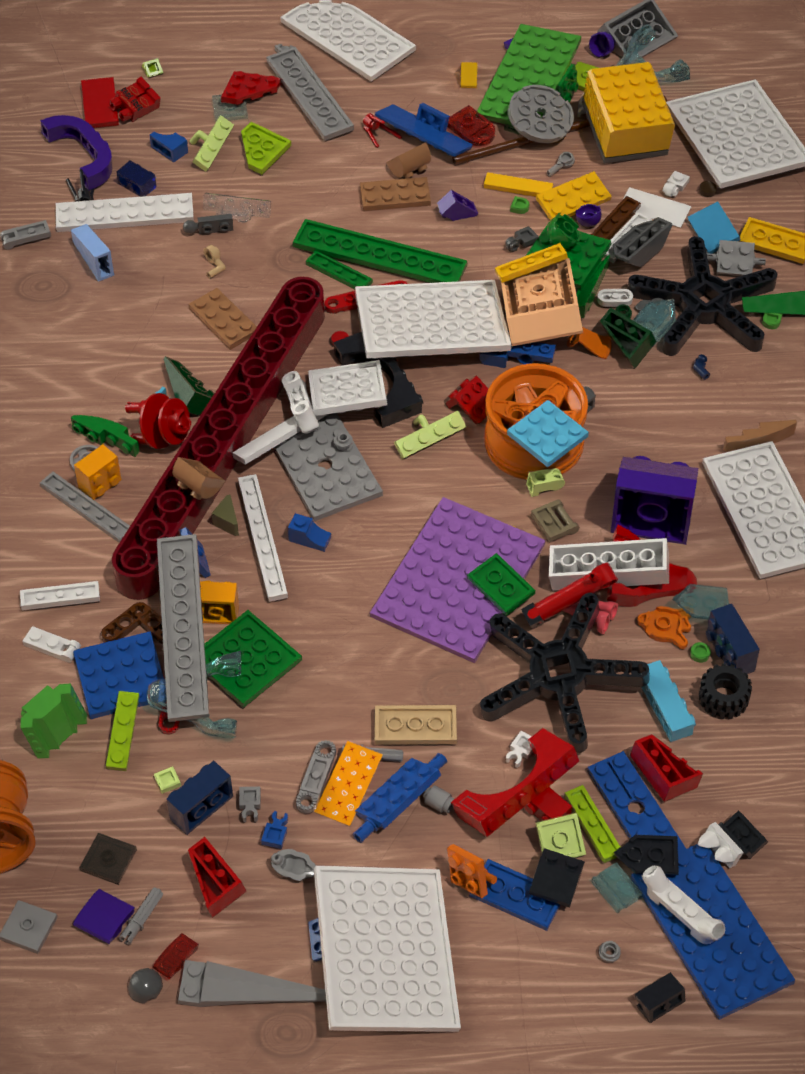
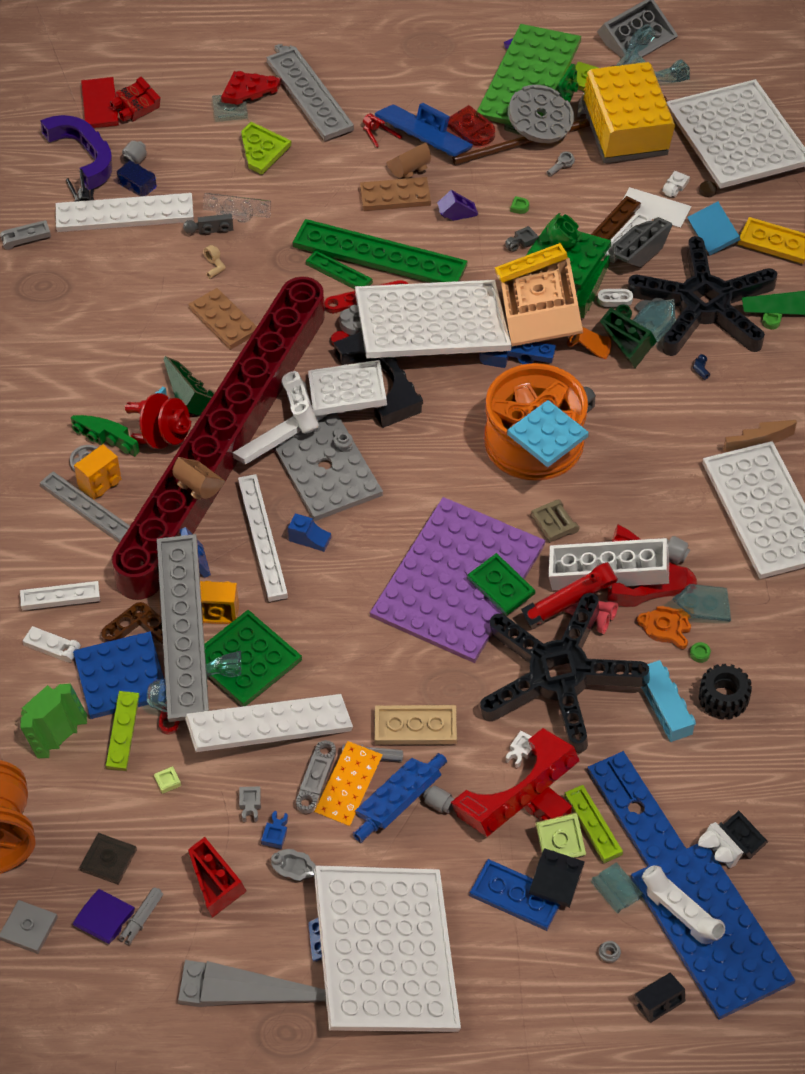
light blue slope [71,224,114,282] -> none
dark grey hair [128,968,163,1004] -> none
lime slope [142,58,163,78] -> none
blue arch [149,131,188,162] -> none
clear red slope [152,933,199,979] -> none
dark blue brick [166,761,233,835] -> none
yellowish green plate [190,115,234,172] -> none
olive slope [211,495,239,536] -> none
white plate [280,0,416,82] -> none
yellowish green plate [394,411,466,459] -> none
red bracket [445,375,488,424] -> none
orange plate [447,844,497,898] -> none
yellow slope [461,62,478,88] -> none
yellow tile [484,172,553,197] -> none
yellowish green leg [526,468,565,497] -> none
yellow plate [536,171,612,221] -> none
dark purple hair [576,204,602,227] -> none
dark purple hair [589,32,614,57] -> none
dark purple slope [611,456,699,545] -> none
black tile [614,835,679,875] -> none
red wedge [630,734,703,802] -> none
light grey plate [706,240,766,277] -> none
dark blue brick [706,603,760,674] -> none
none -> light grey head [122,141,147,166]
none -> white plate [185,694,353,752]
none -> light grey plate [339,305,362,335]
none -> light grey head [667,536,690,564]

